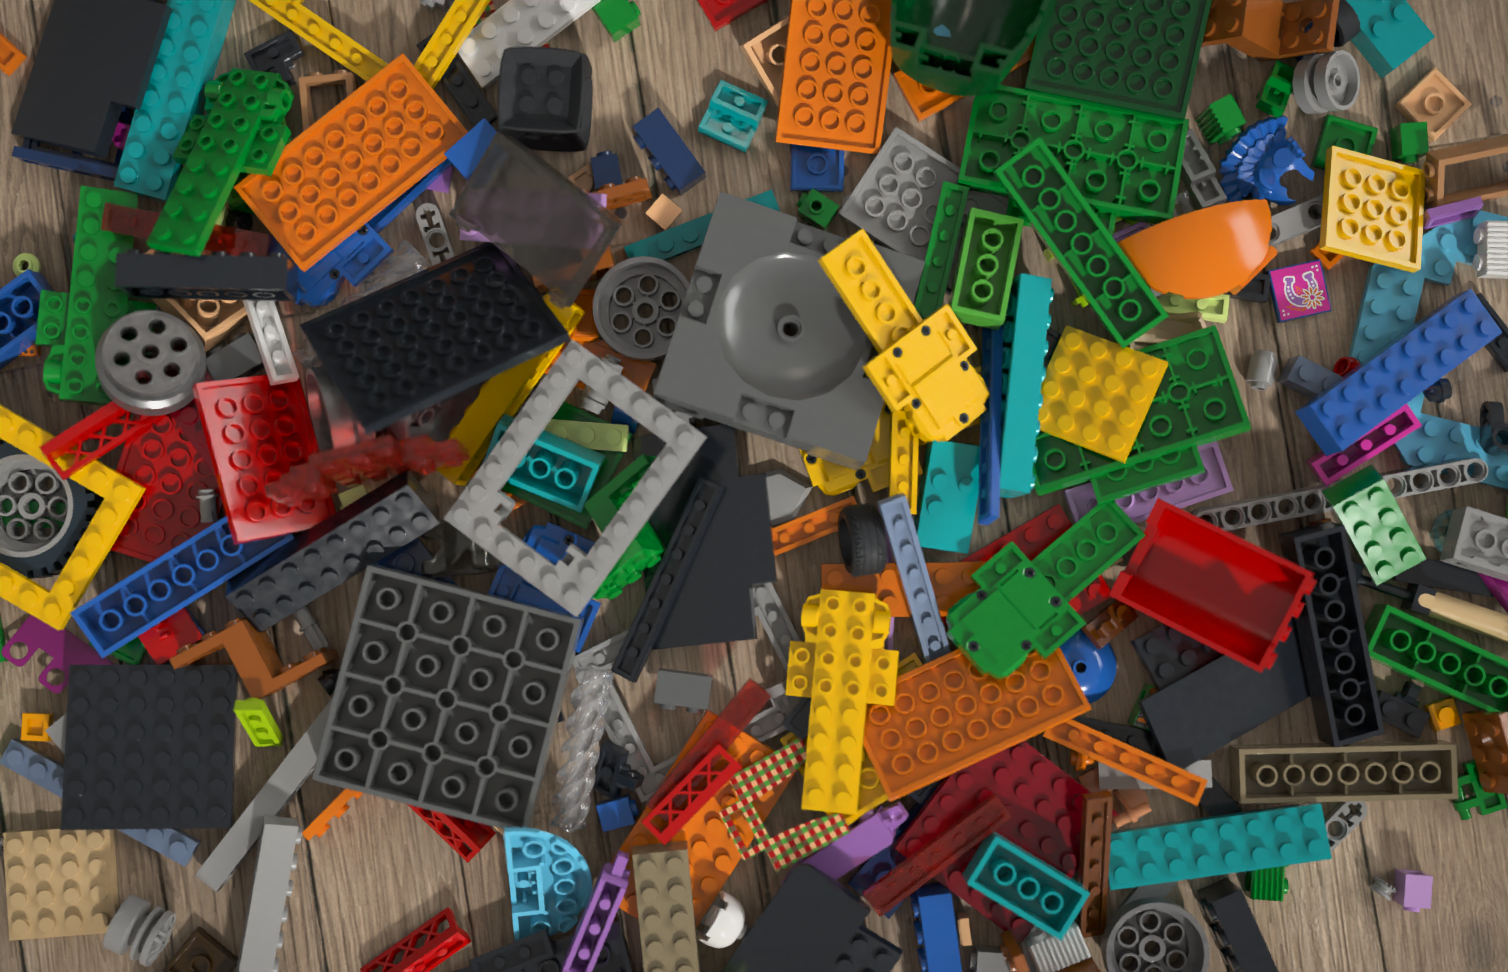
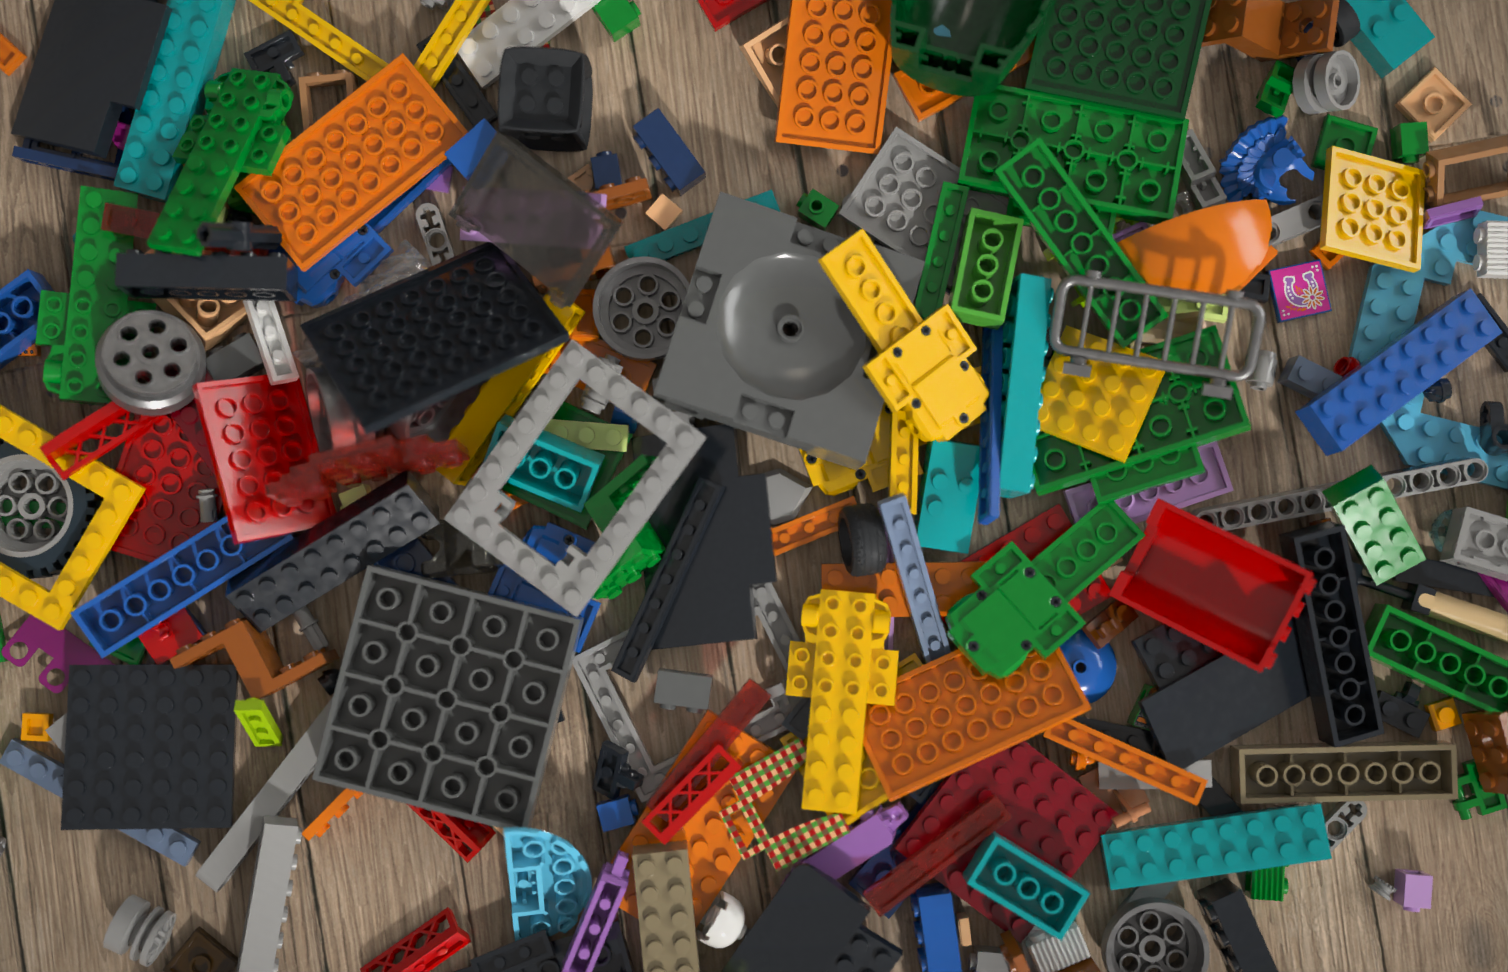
tan plate [2,827,119,941] -> none
yellowish green plate [13,253,41,277] -> none
clear piece [548,665,614,833] -> none
teal slope [698,80,769,153] -> none
blue tile [790,144,844,193] -> none
reddish brown plate [1076,790,1113,938] -> none
green brick [1195,94,1246,146] -> none
dark pink brick [1305,404,1422,486] -> none
none -> black piece [197,221,282,251]
none -> flat silver bar [1049,269,1265,399]

